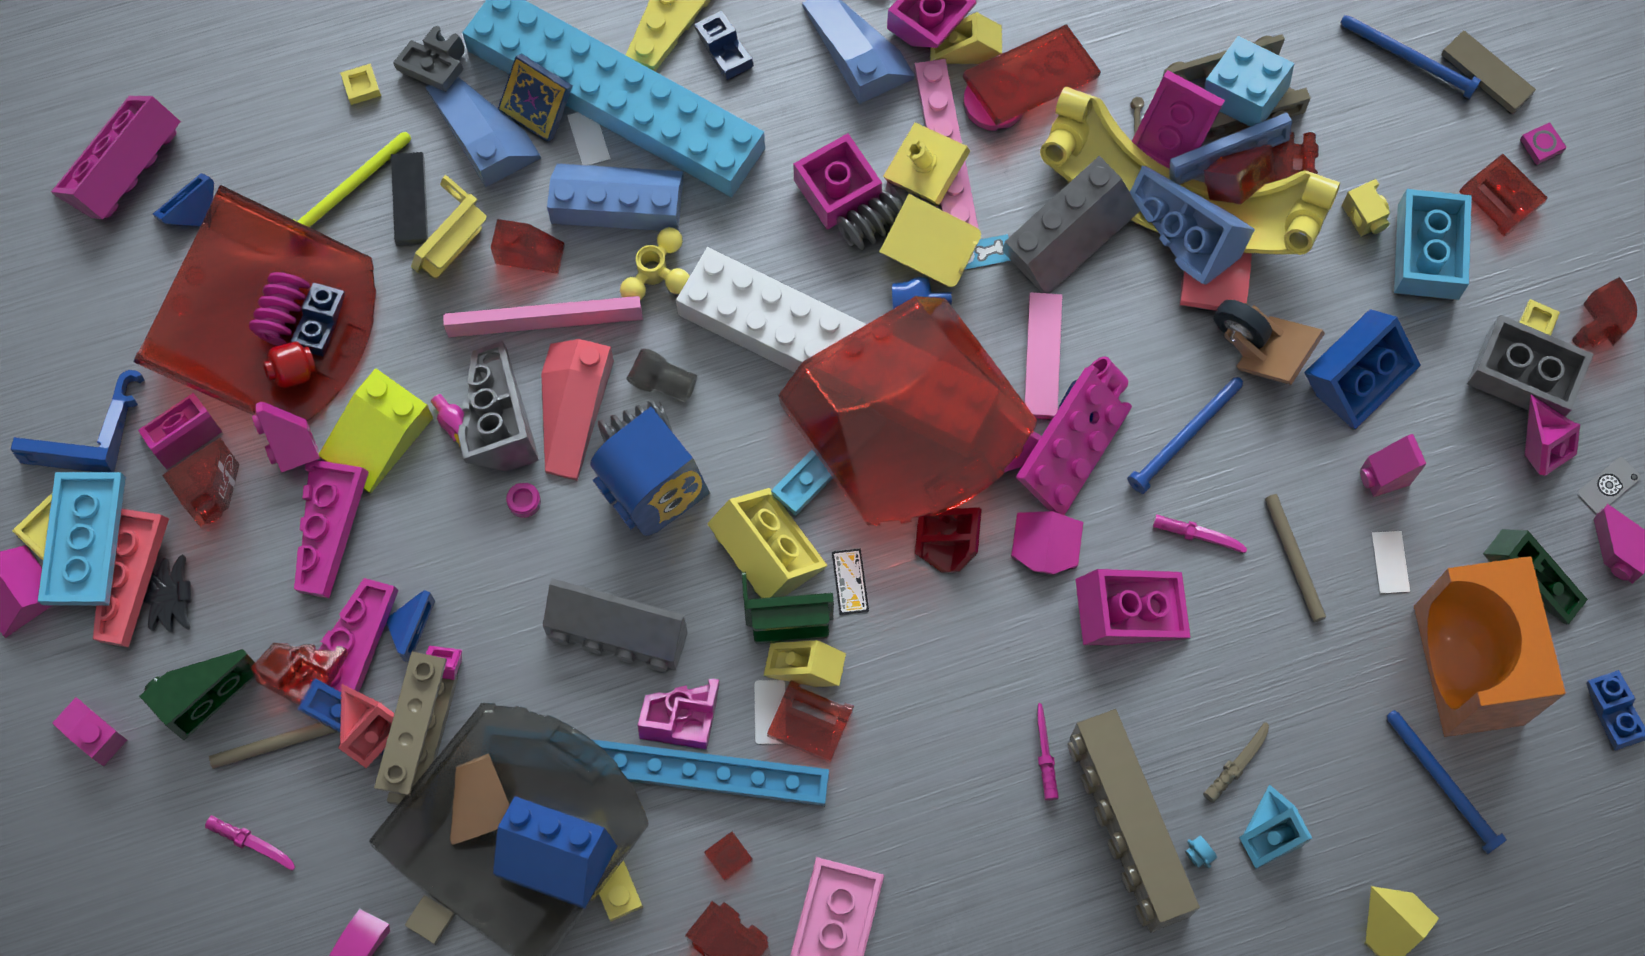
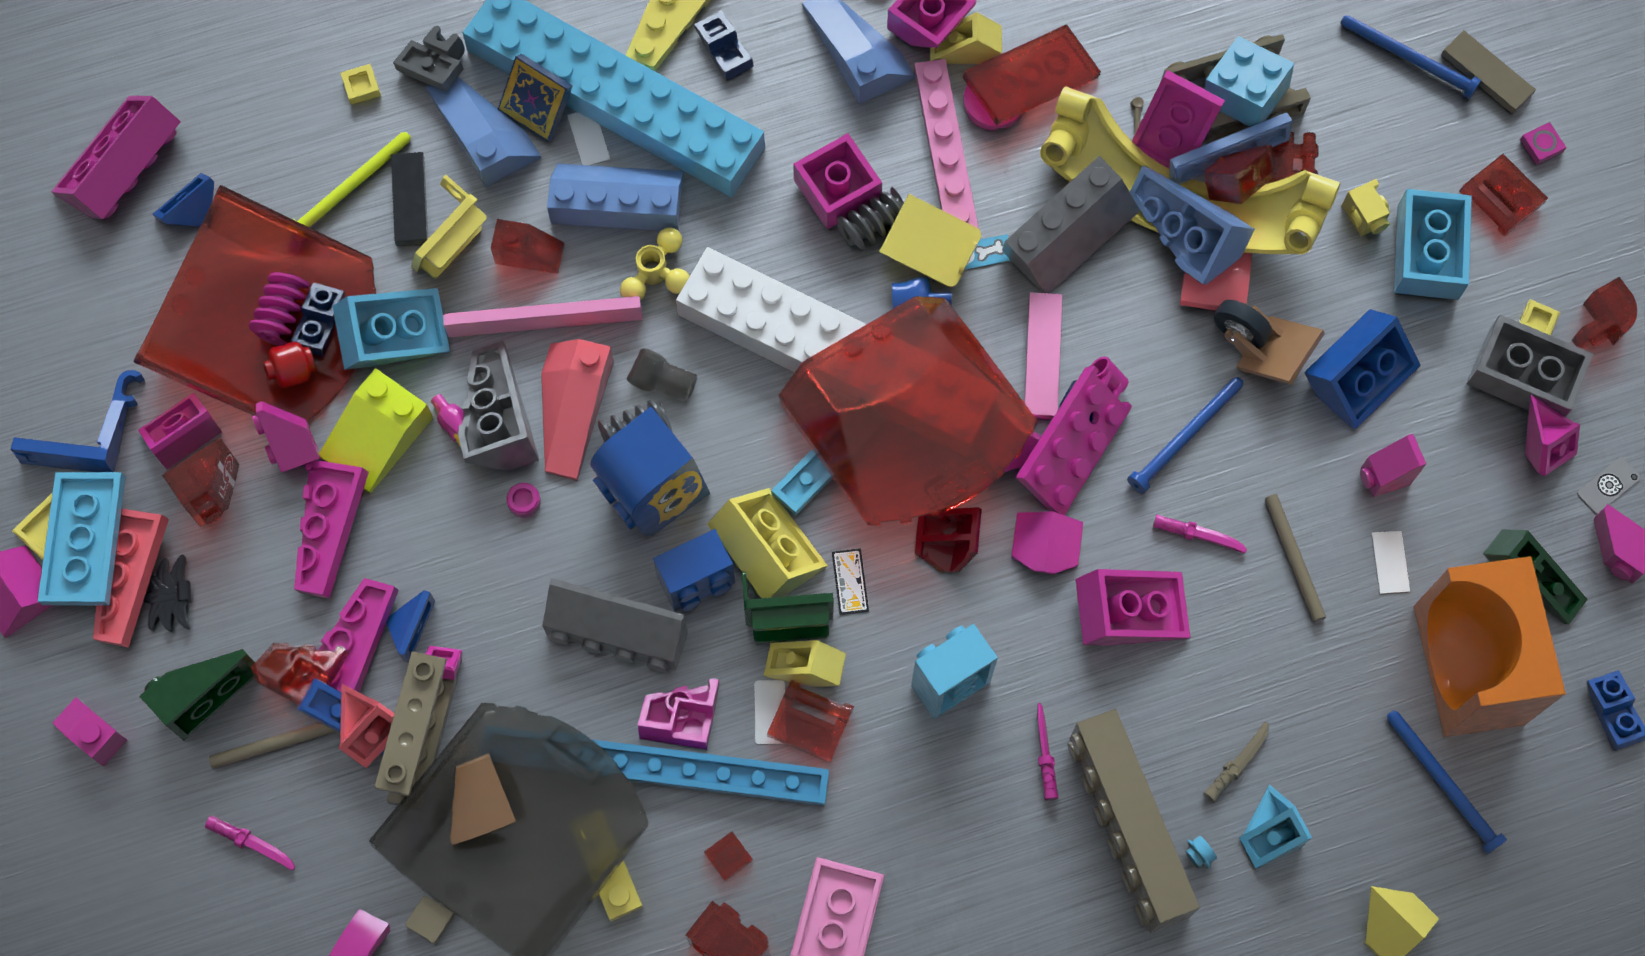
blue slope [493,796,617,909] -> none
light yellow tile [883,122,970,206] -> none
none -> medium azure slope [332,288,450,370]
none -> blue brick [653,529,735,612]
none -> medium azure brick [911,623,998,719]

